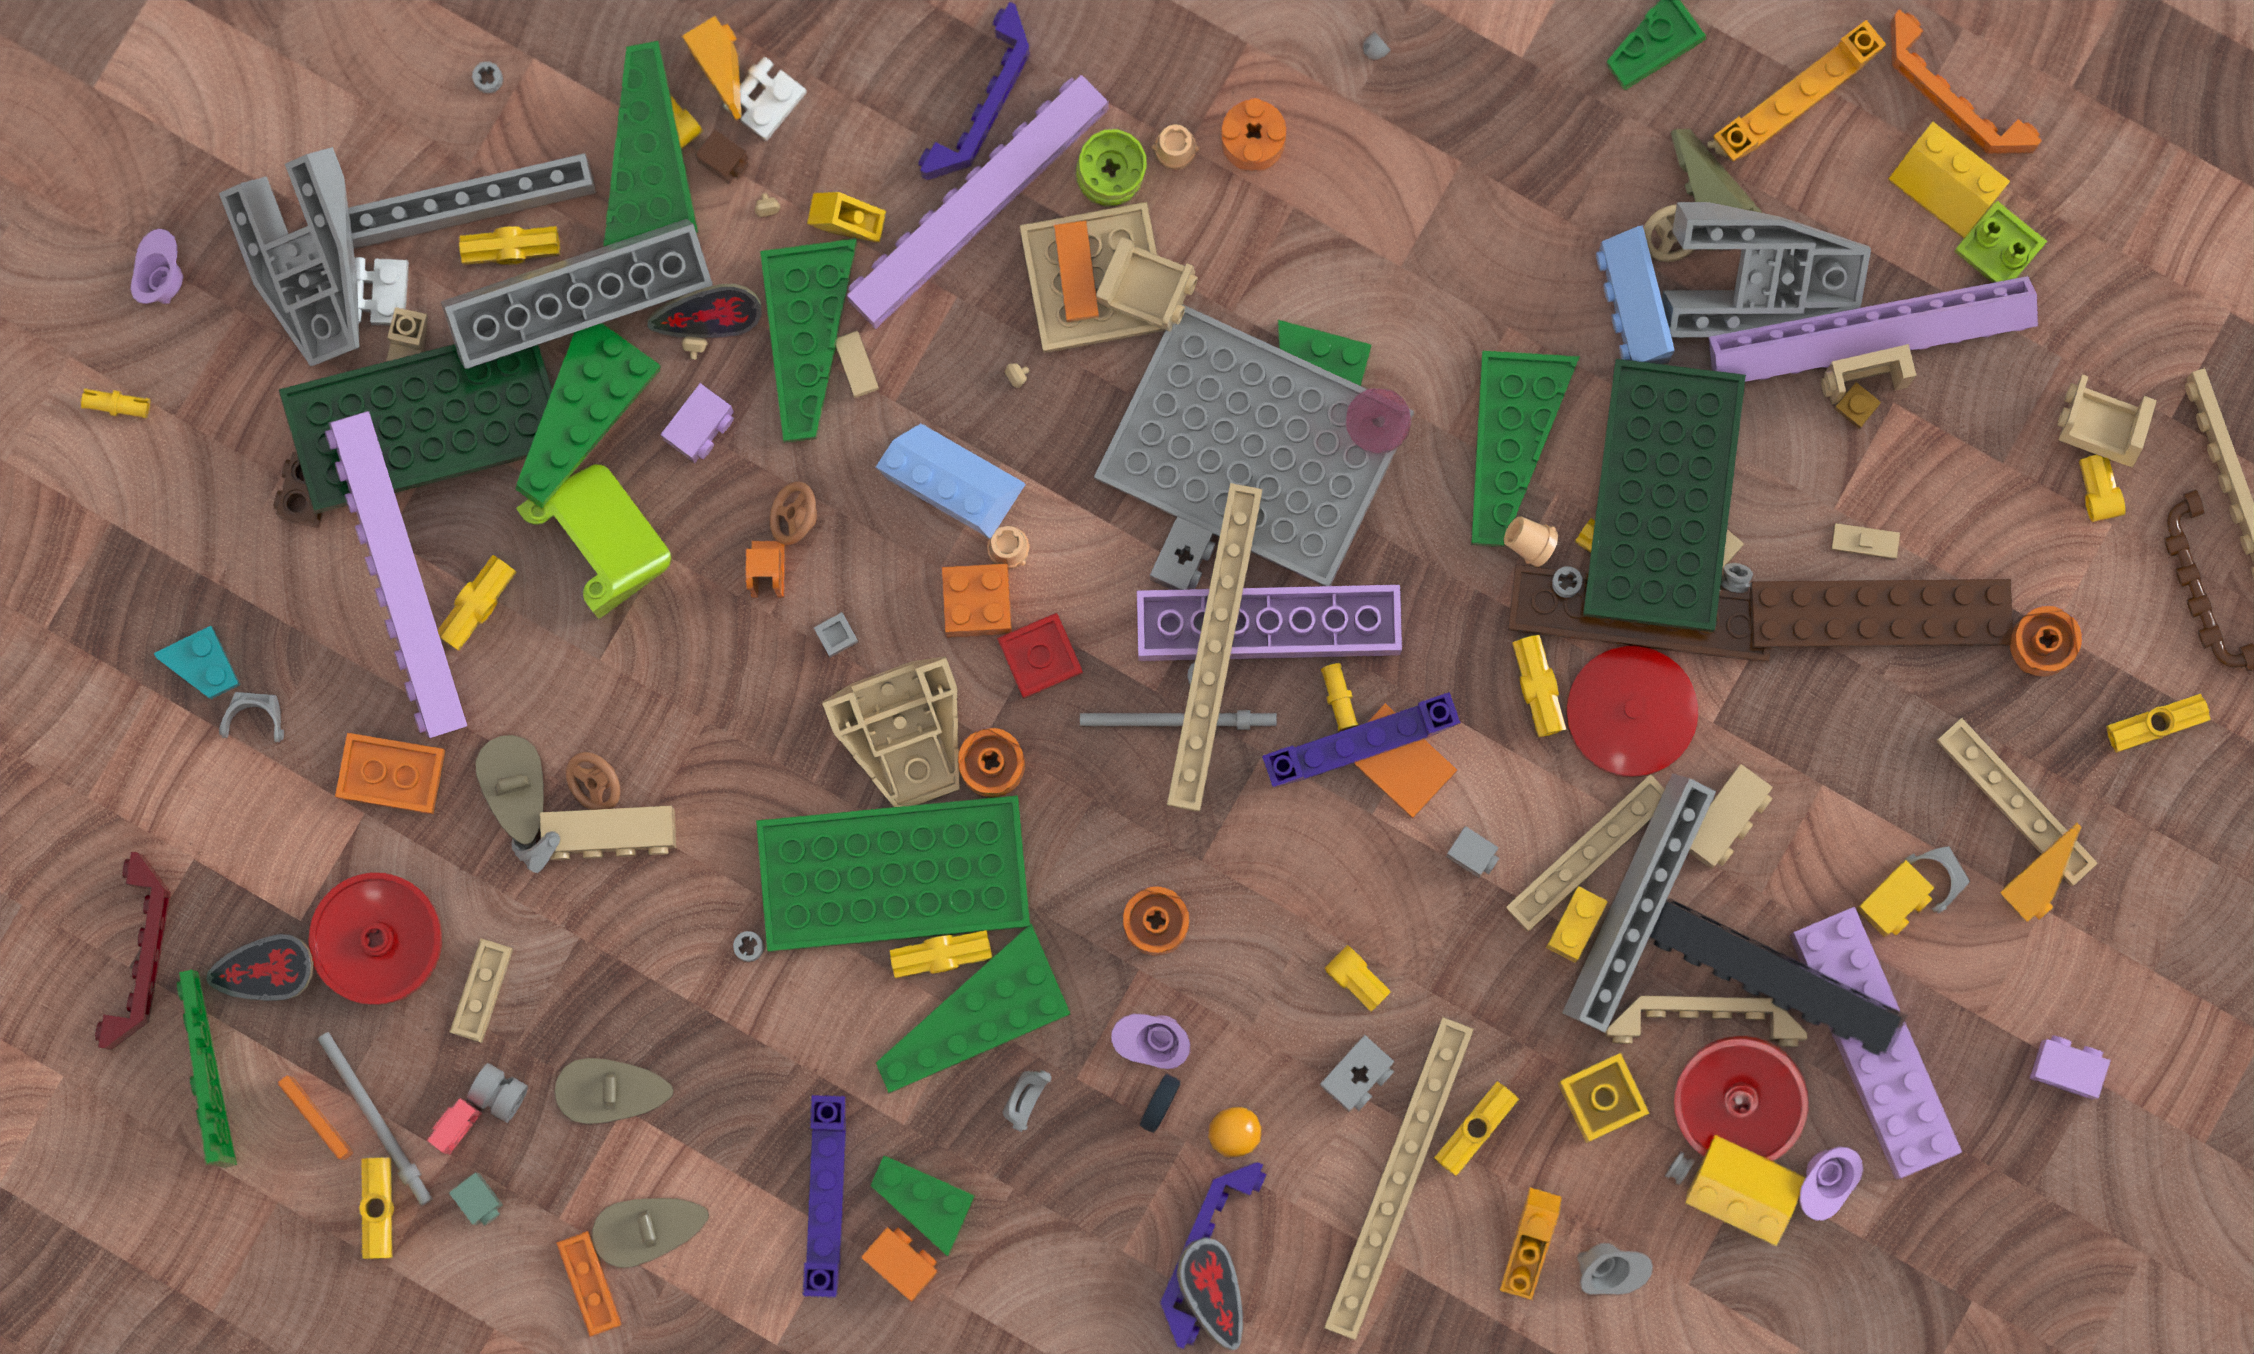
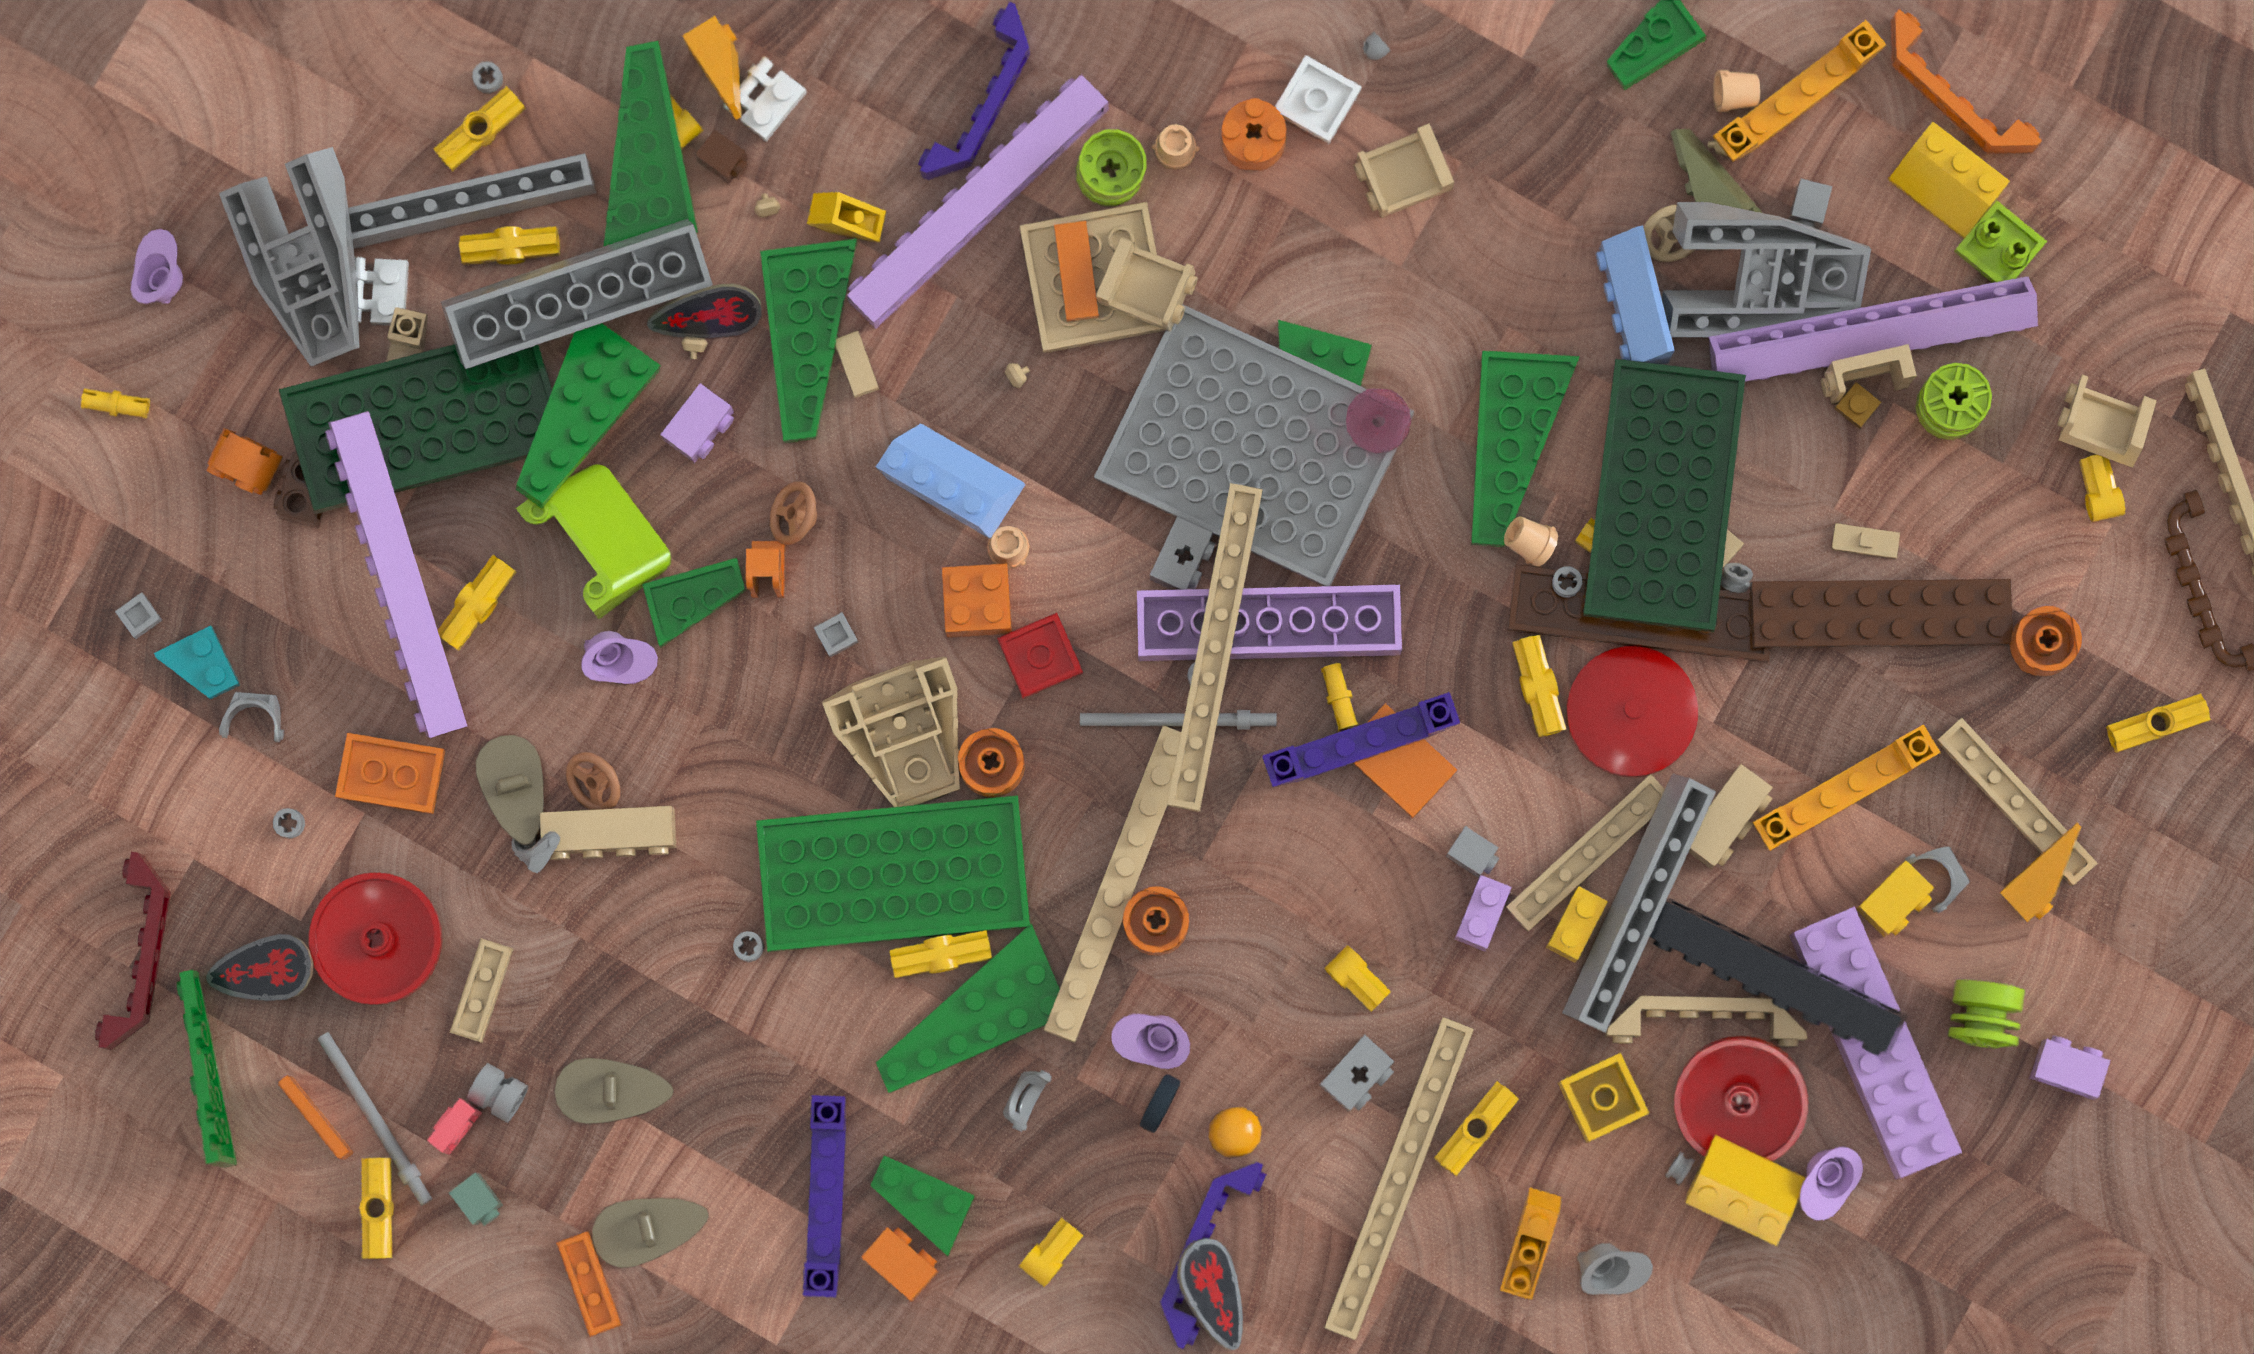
none -> light grey plate [115,592,163,639]
none -> orange brick [206,428,283,495]
none -> light grey bush [273,808,305,838]
none -> yellow piece [433,86,526,172]
none -> lavender piece [581,631,658,684]
none -> green wing [642,558,746,648]
none -> yellow piece [1019,1218,1083,1287]
none -> tan plate [1044,726,1181,1043]
none -> white plate [1275,55,1362,144]
none -> tan panel [1353,124,1454,218]
none -> lavender brick [1455,875,1512,951]
none -> light nougat piece [1713,70,1760,112]
none -> light orange slope [1753,724,1941,851]
none -> light grey brick [1789,179,1832,230]
none -> lime wheel [1915,363,1992,440]
none -> lime wheel [1948,980,2025,1049]

